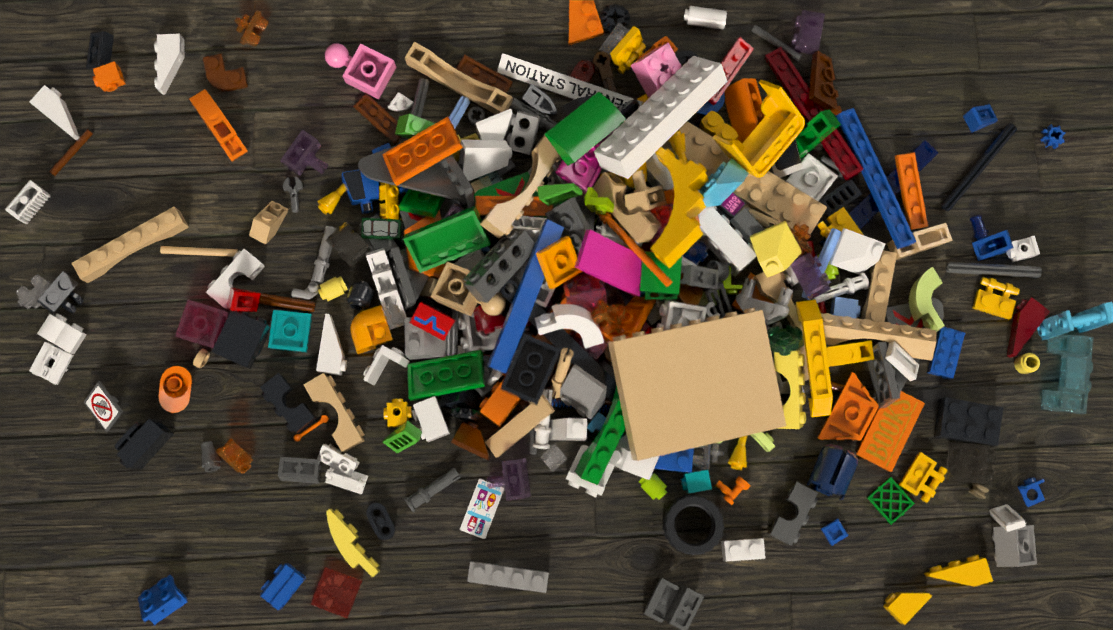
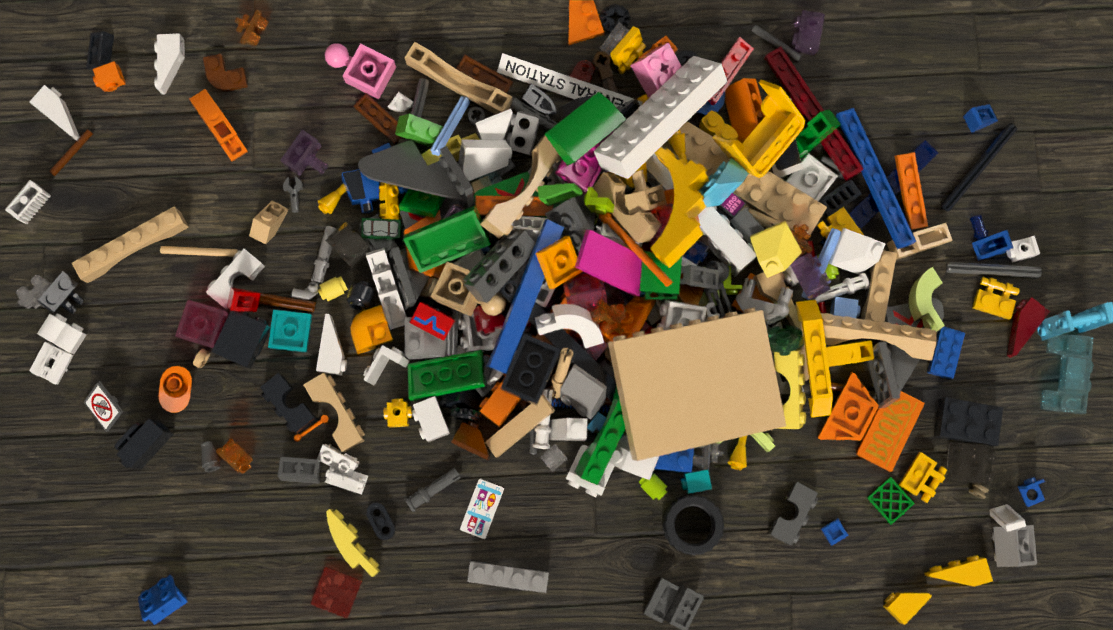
blue brick [260,563,306,610] -> none
orange tile [382,116,463,186] -> none
bright green slope [383,421,422,453] -> none
clear purple brick [487,458,531,501] -> none
white brick [684,6,727,30] -> none
orange piece [715,476,751,505] -> none
white brick [721,538,765,561] -> none
dark blue cylinder [807,444,858,500] -> none
reddish brown wing [809,51,842,115] -> none
white tile [885,341,919,381] -> none
light yellow brick [1014,353,1040,374] -> none
blue gear [1040,124,1066,149] -> none

